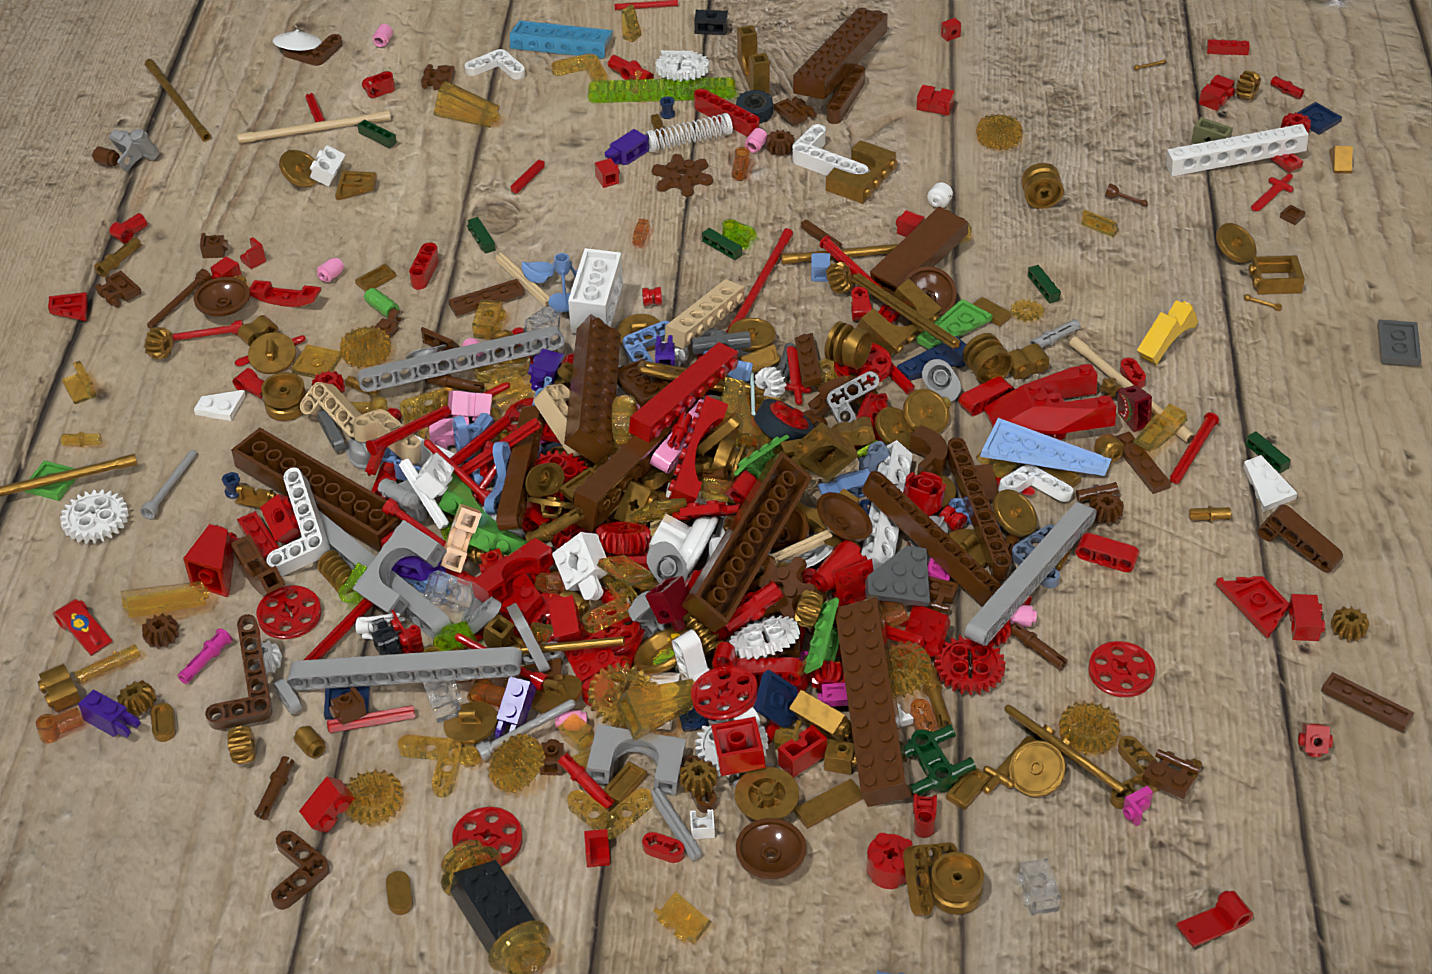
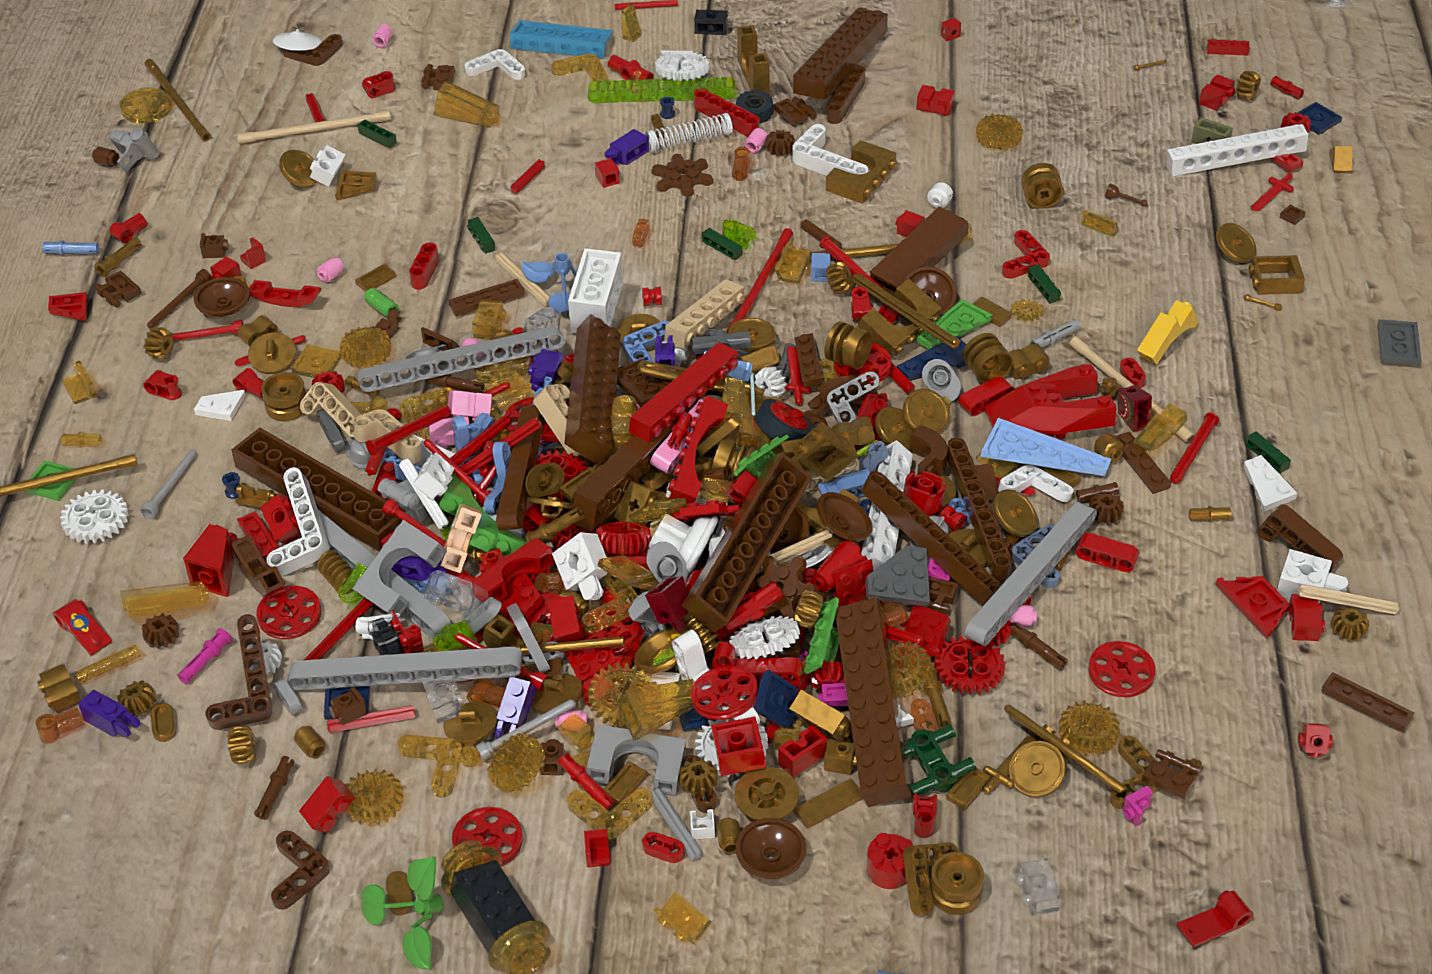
none -> medium blue pin [42,241,99,255]
none -> clear yellow wedge [120,88,172,123]
none -> red piece [143,370,182,400]
none -> bright green plant [360,857,443,969]
none -> pearl gold brick [716,818,740,854]
none -> clear yellow bracket [775,241,812,284]
none -> red beam [1002,230,1050,279]
none -> white brick [1277,549,1348,603]
none -> tan axle [1297,584,1399,615]

